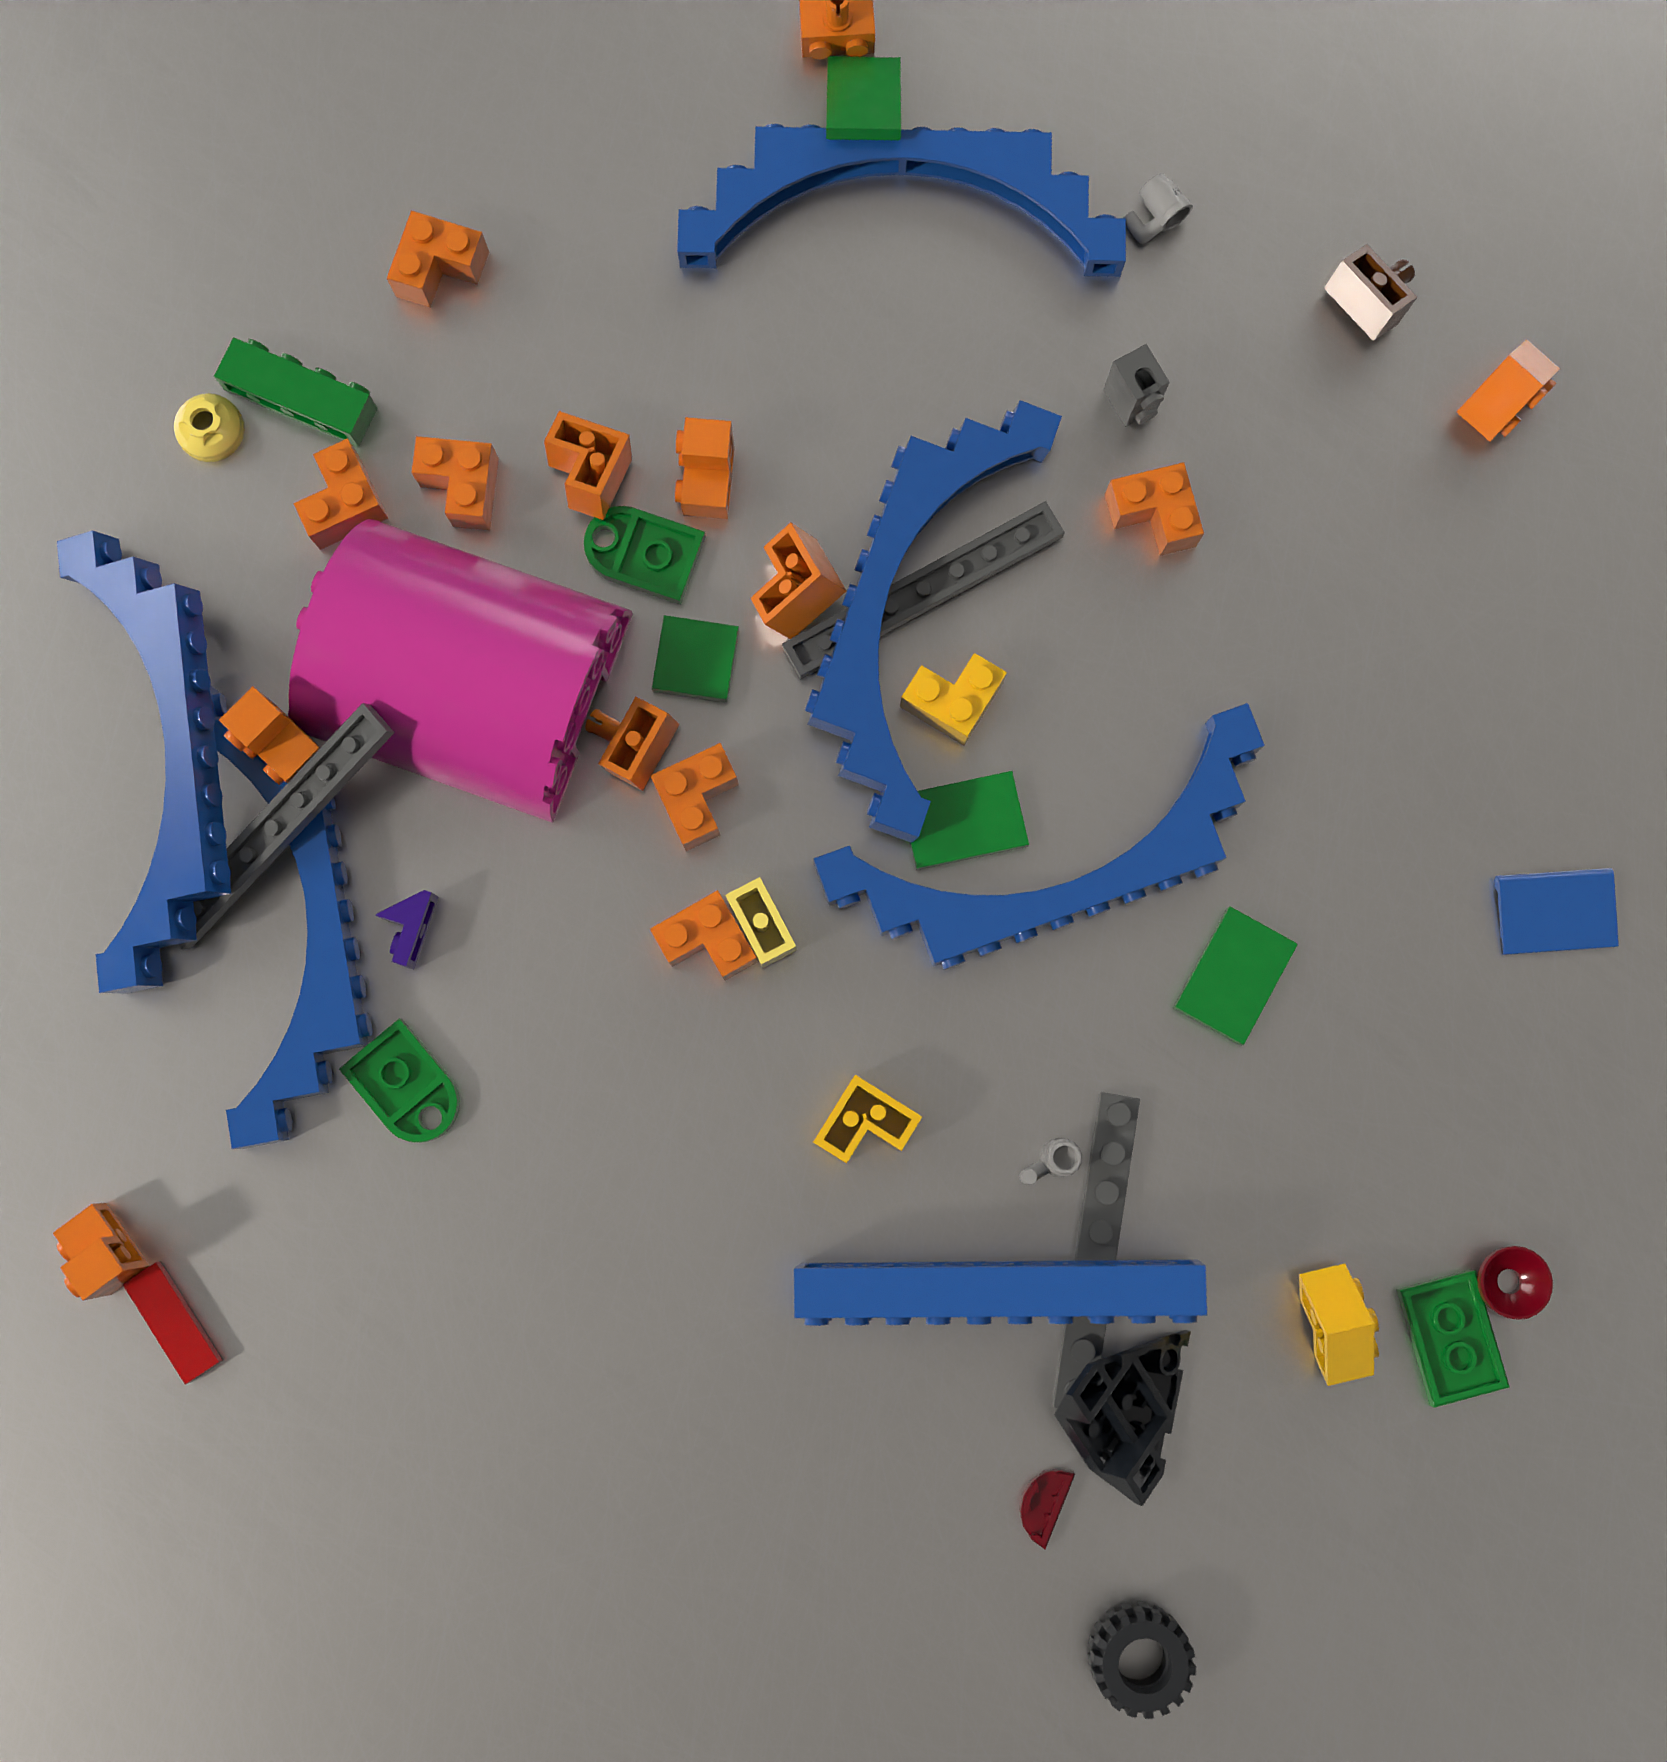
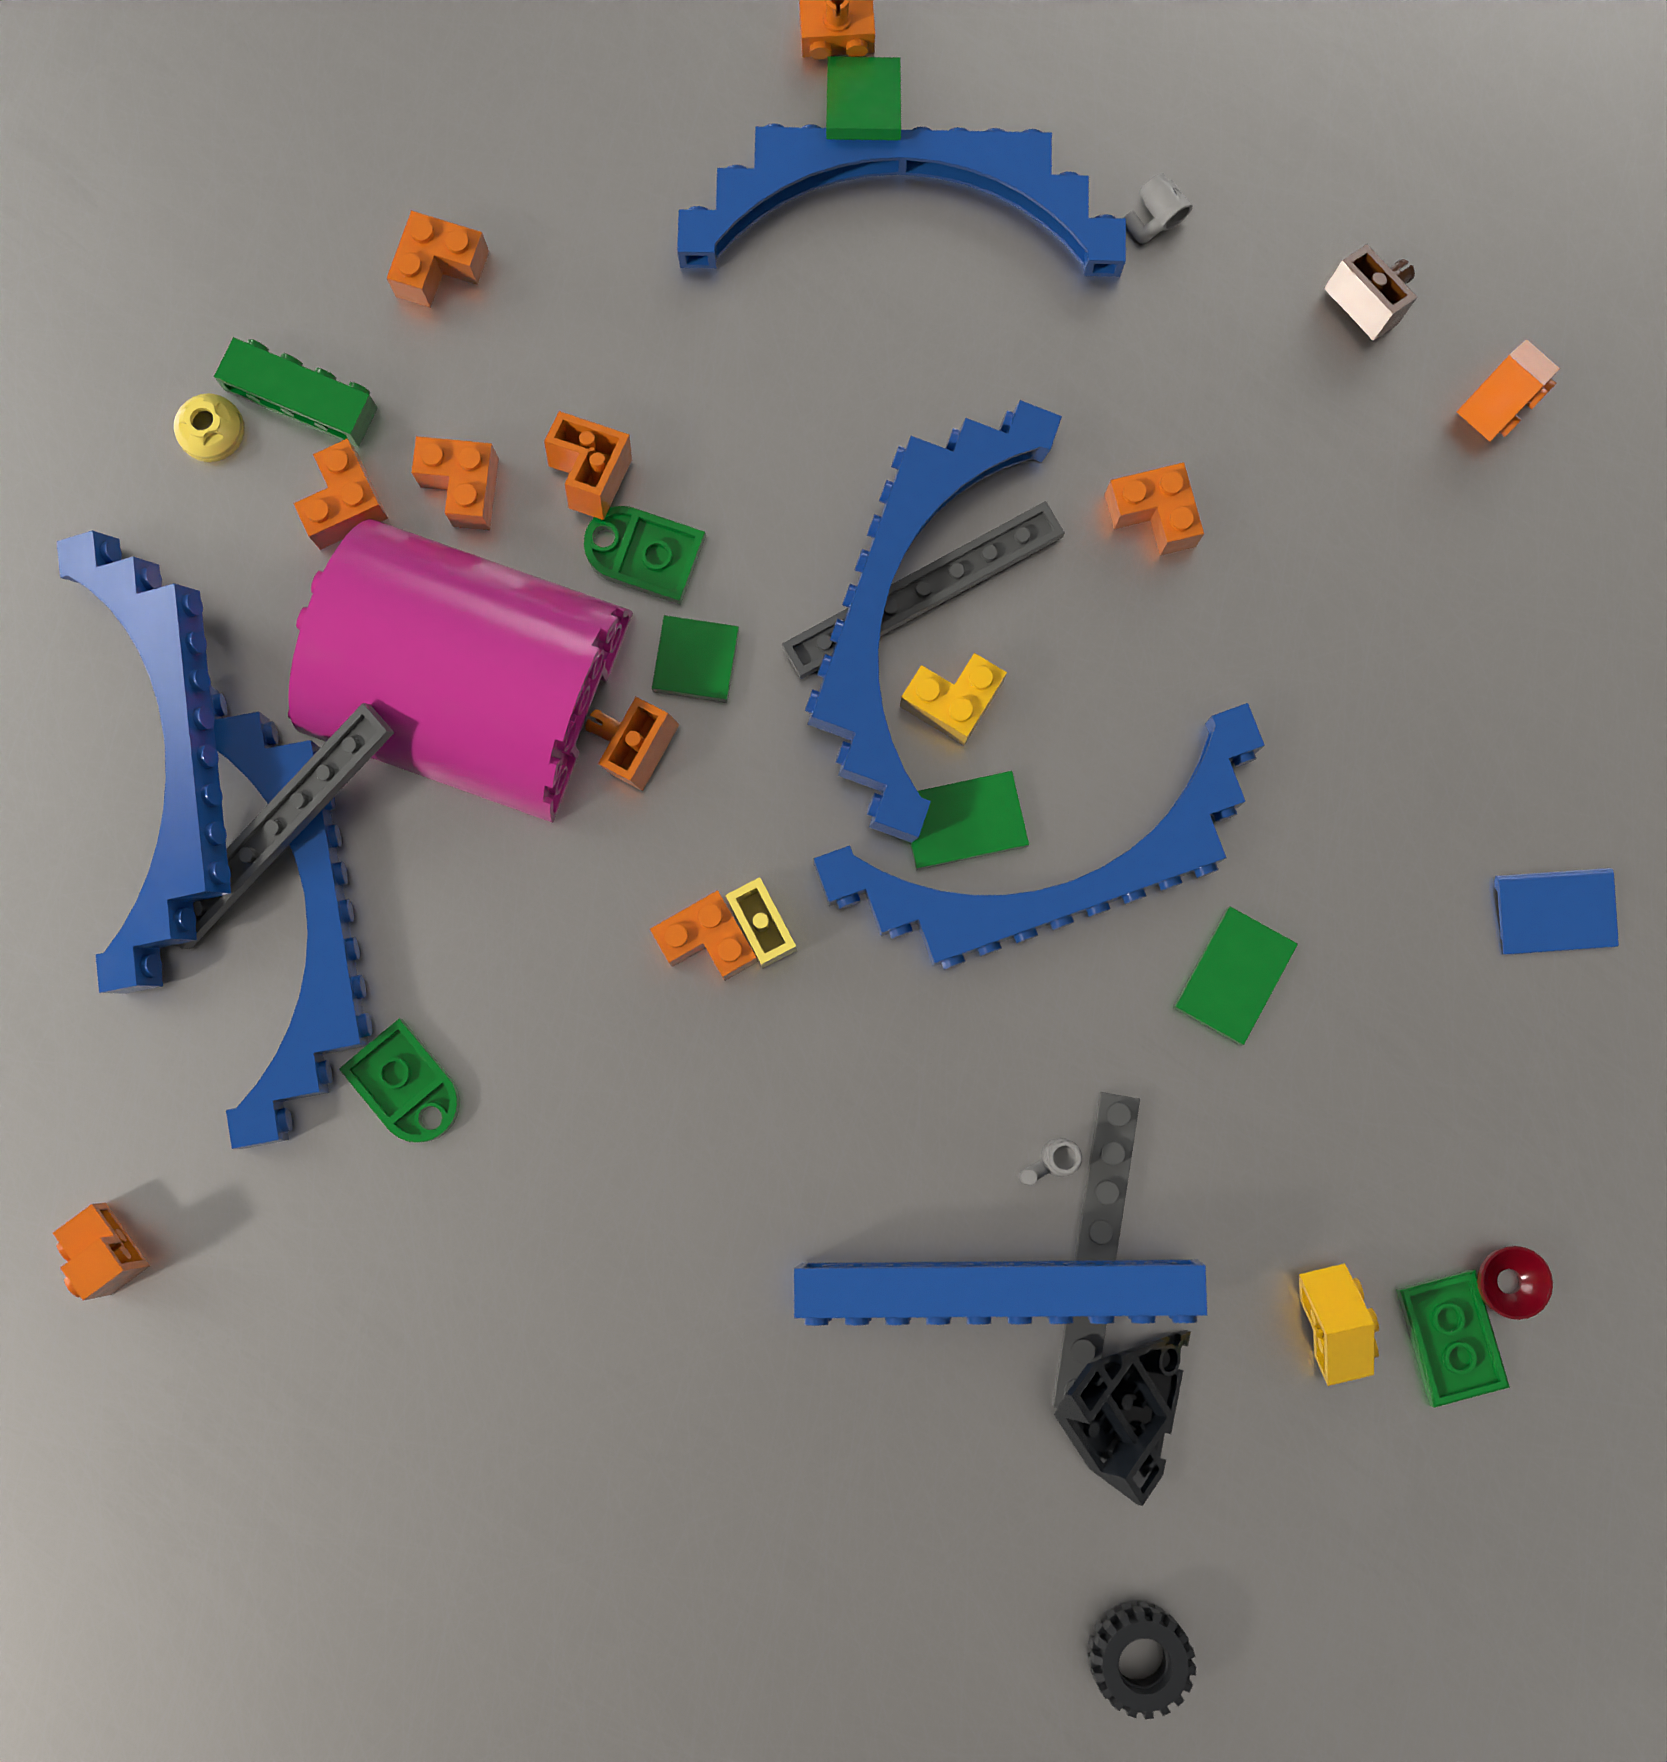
red tile [122,1261,223,1385] -> none
orange brick [219,686,321,785] -> none
dark purple slope [375,890,439,970] -> none
orange brick [650,743,739,851] -> none
orange brick [675,417,735,519] -> none
orange brick [751,522,847,639] -> none
yellow brick [813,1075,922,1164] -> none
dark red tile [1019,1468,1075,1550] -> none
dark grey brick [1103,344,1170,427] -> none

